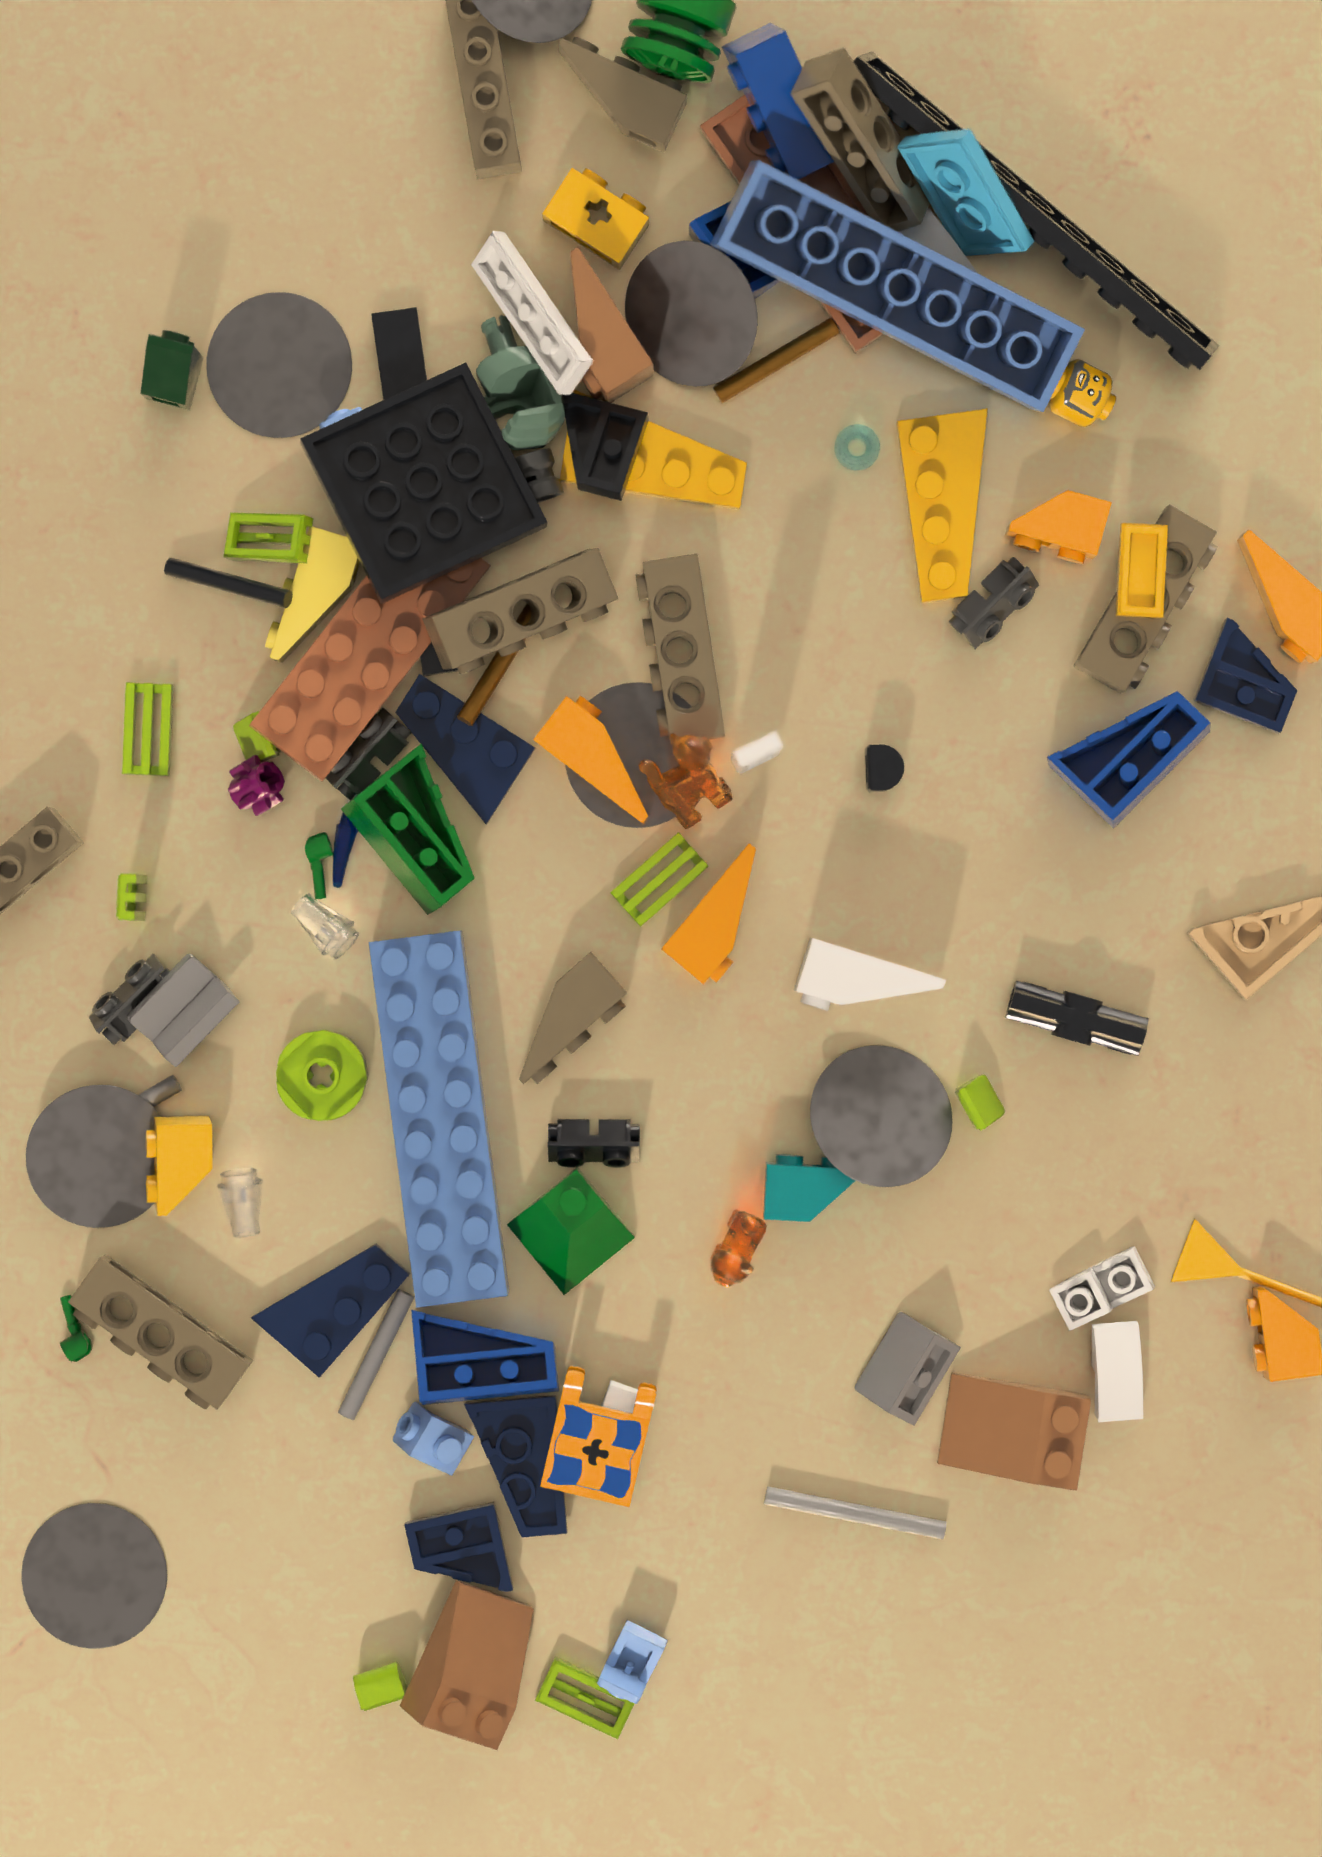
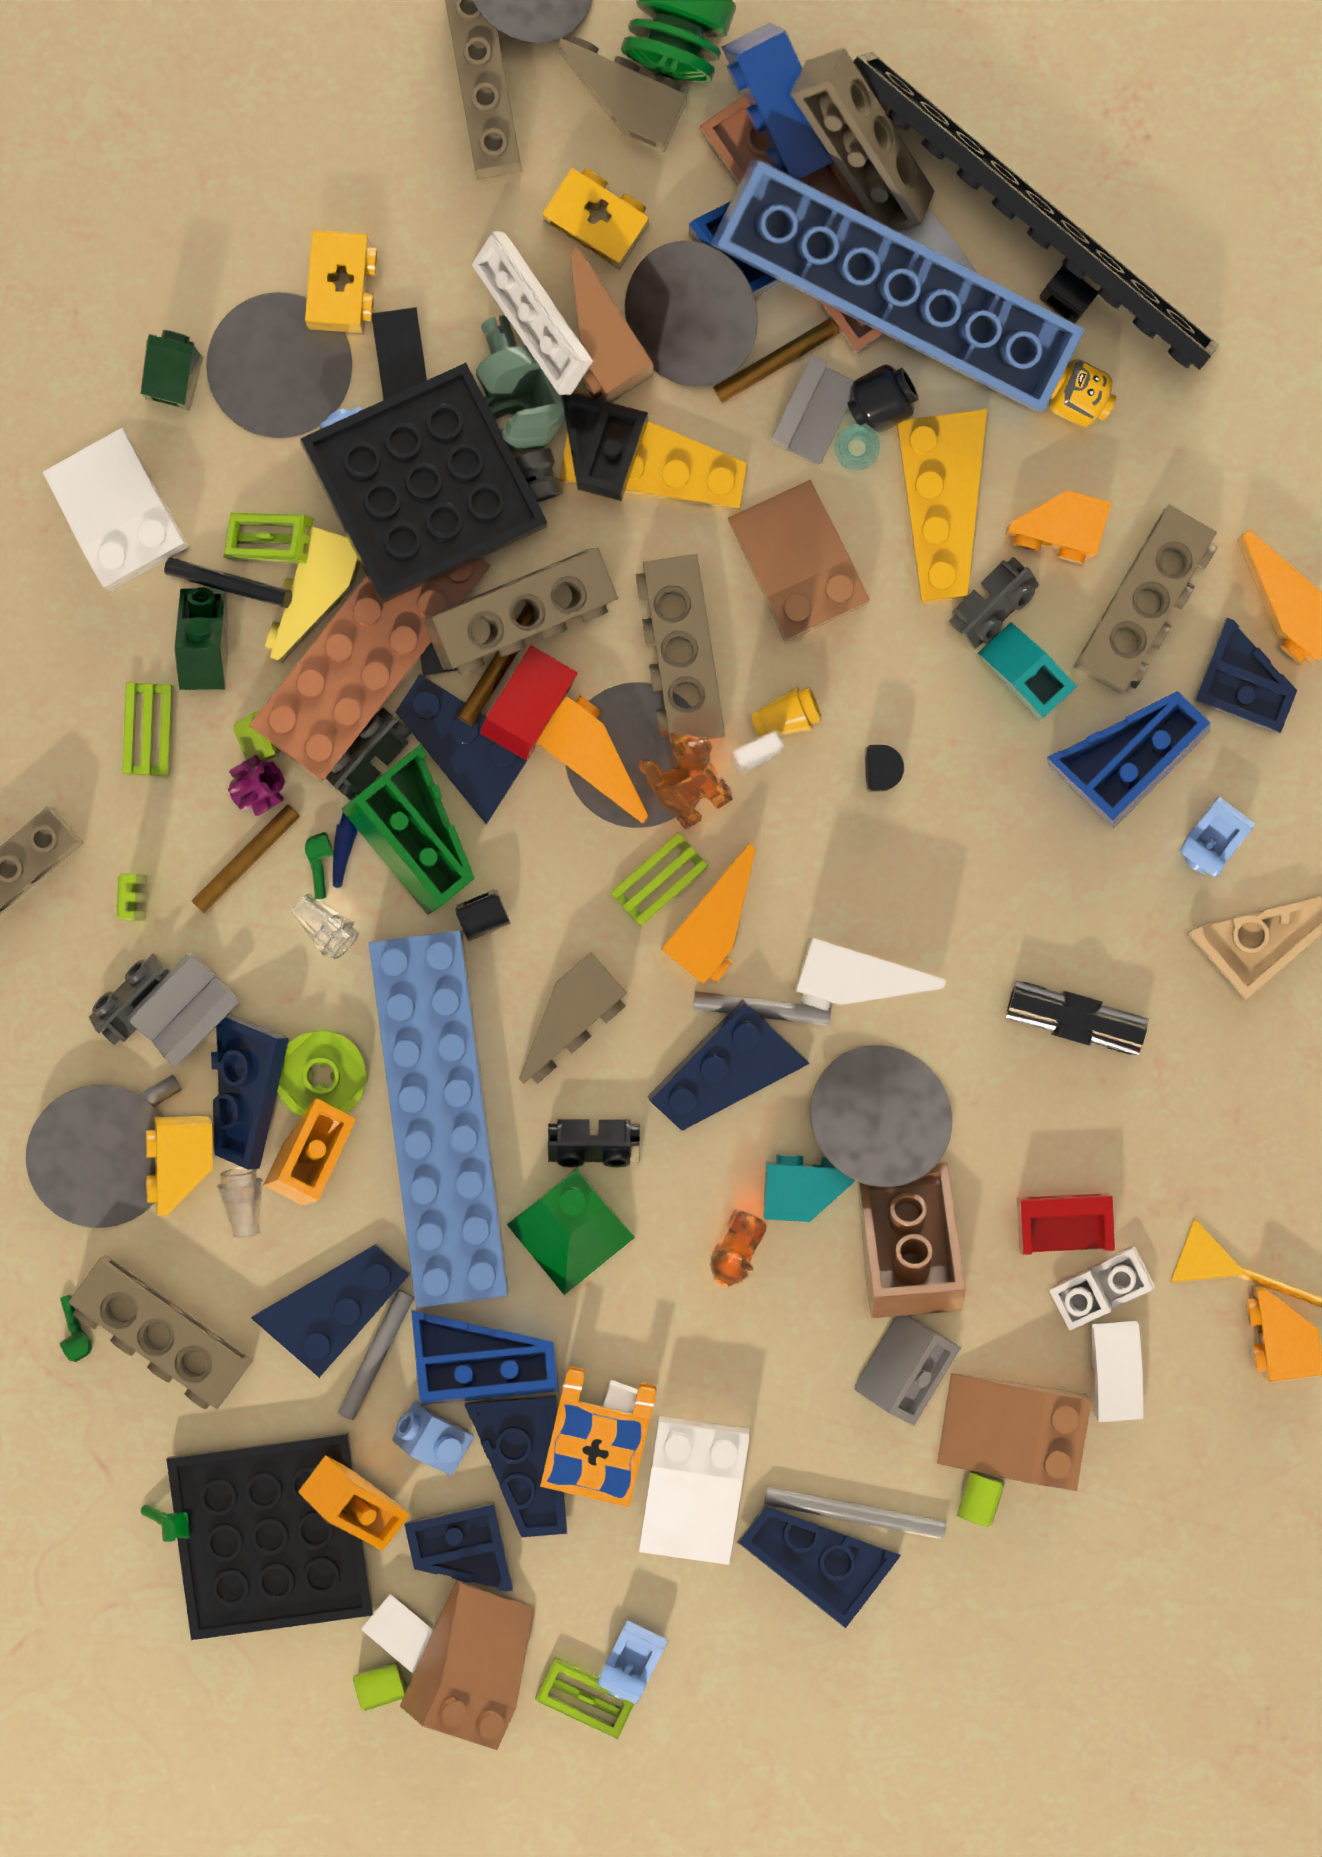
flat silver sticker [22,1503,167,1648] -> none
medium azure tile [897,129,1034,256] -> none
lime slope [955,1075,1005,1131] -> none
yellow tile [1116,523,1168,618] -> none
none -> white slope [43,428,189,592]
none -> green hand [141,1505,190,1542]
none -> black plate [166,1432,374,1640]
none -> dark green slope [174,587,228,690]
none -> pearl gold bar [191,804,301,913]
none -> dark blue wing [211,1013,289,1170]
none -> light orange slope [263,1098,356,1206]
none -> light orange slope [298,1455,410,1551]
none -> yellow brick [305,230,377,333]
none -> white slope [361,1594,433,1674]
none -> black brick [455,889,511,941]
none -> red panel [480,645,578,760]
none -> white slope [639,1416,750,1565]
none -> dark blue wing [648,999,810,1131]
none -> light grey bar [693,991,831,1026]
none -> medium nougat slope [728,480,870,642]
none -> dark blue wing [736,1506,901,1628]
none -> yellow cone [751,687,822,738]
none -> light grey panel [771,355,854,465]
none -> black head [847,364,919,433]
none -> medium nougat slope [858,1163,965,1318]
none -> lime brick [957,1471,1005,1527]
none -> teal slope [977,622,1077,720]
none -> red panel [1017,1193,1115,1255]
none -> black brick [1039,265,1098,324]
none -> light blue bracket [1180,796,1255,878]

